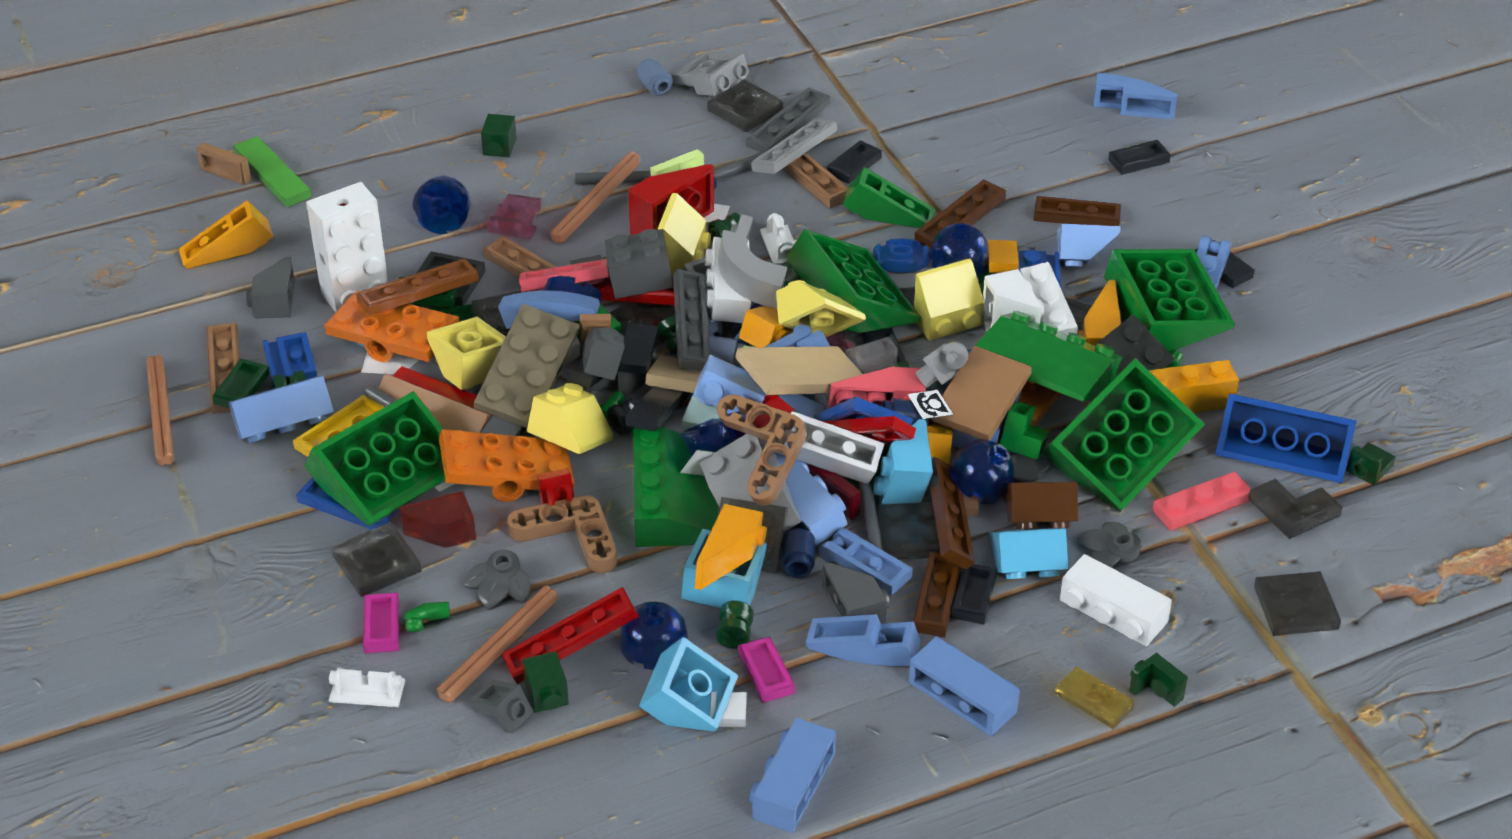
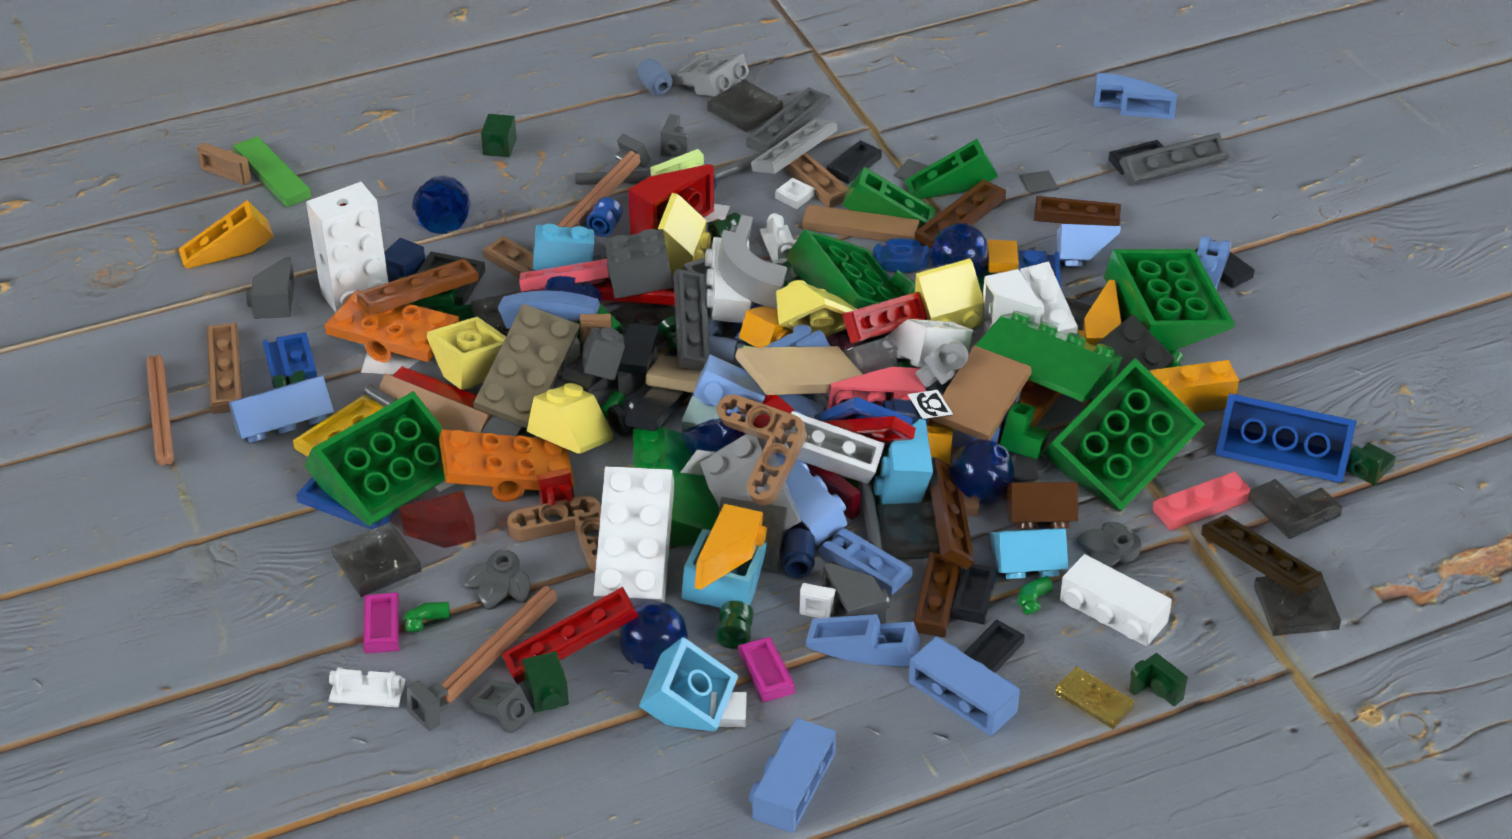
dark green tile [212,358,269,409] -> none
clear pink cylinder [488,194,541,239] -> none
none -> dark blue brick [384,238,425,282]
none -> dark grey tile [407,680,448,731]
none -> medium azure slope [533,224,594,270]
none -> blue wheel [586,197,623,237]
none -> white brick [593,466,675,610]
none -> dark grey tile [616,133,651,167]
none -> dark grey bracket [661,114,689,157]
none -> white tile [775,178,815,209]
none -> white tile [799,583,836,618]
none -> medium nougat tile [802,204,919,241]
none -> red tile [842,291,927,344]
none -> white slope [881,319,973,368]
none -> green arm [890,270,915,295]
none -> dark grey sticker [894,159,928,179]
none -> green slope [905,139,999,199]
none -> black tile [964,619,1025,673]
none -> green arm [1017,575,1054,615]
none -> dark grey sticker [1020,170,1059,193]
none -> dark grey tile [1119,133,1230,186]
none -> dark brown tile [1201,515,1323,596]

